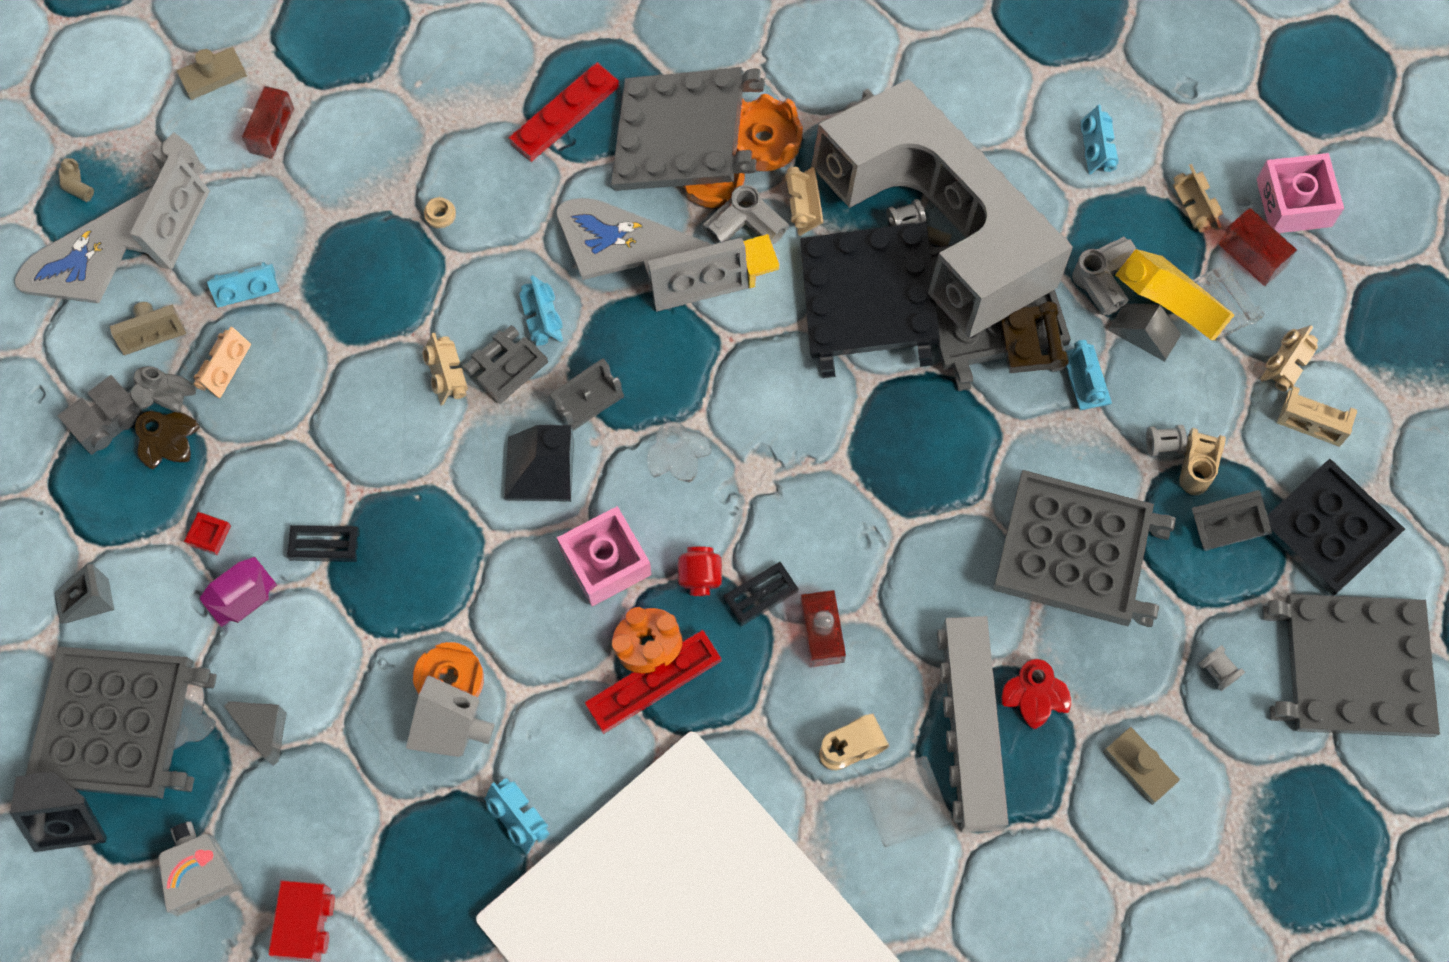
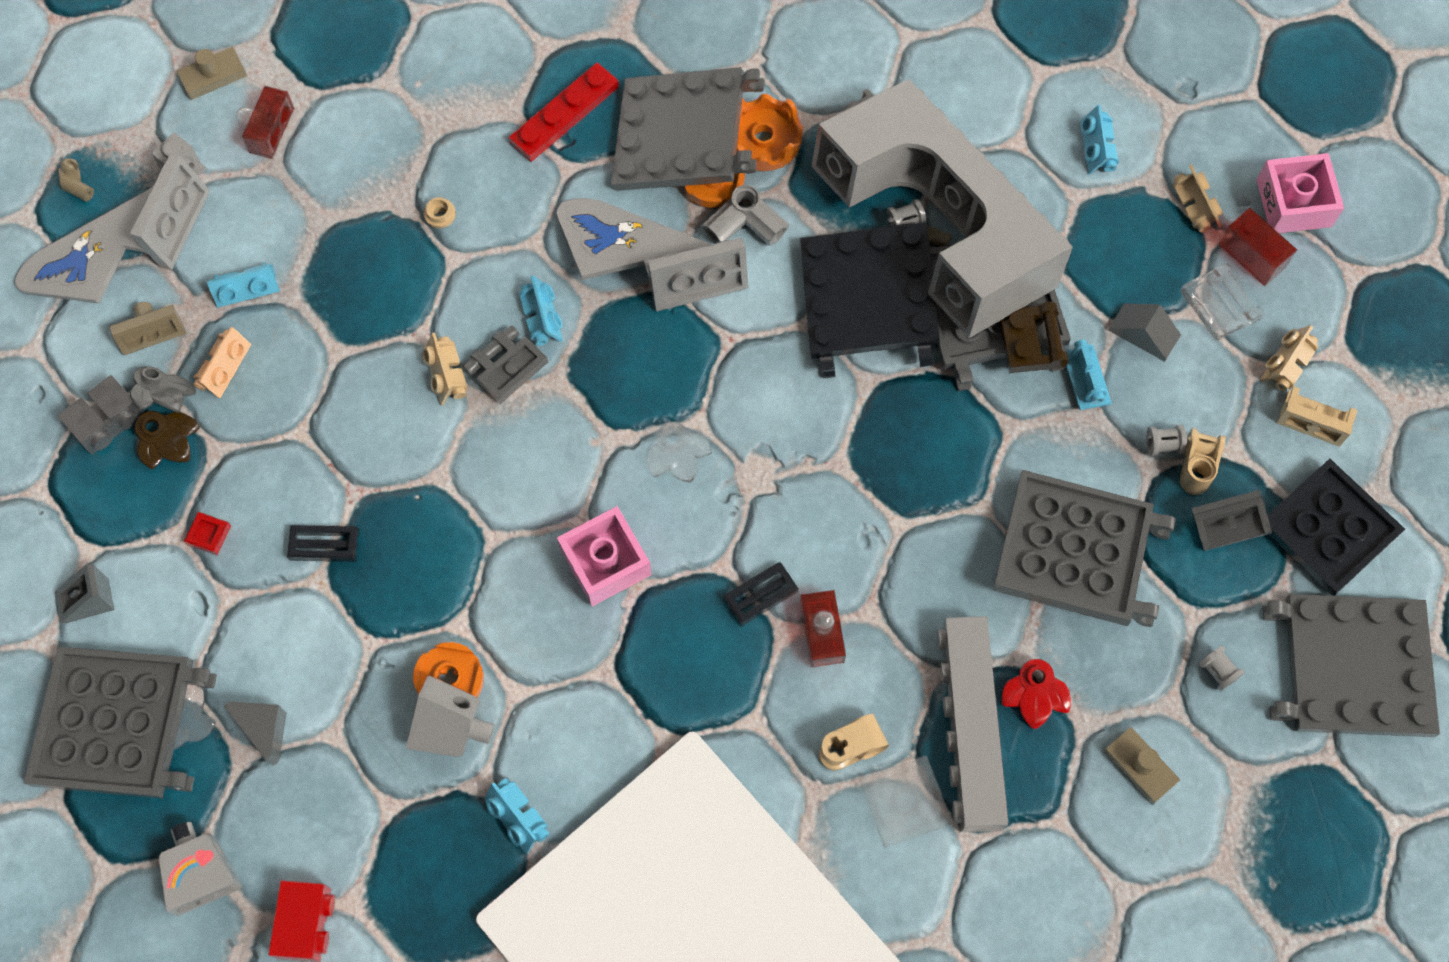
black slope [10,772,107,852] -> none
magenta slope [199,557,277,627] -> none
black slope [504,425,574,502] -> none
dark grey hinge [549,358,624,431] -> none
red plate [585,630,721,734] -> none
orange plate [612,607,683,673] -> none
red head [678,546,722,596] -> none
yellow panel [743,234,780,289] -> none
tan hinge [785,167,824,236] -> none
light grey piece [1072,237,1136,315] -> none
yellow arch [1116,249,1235,340] -> none

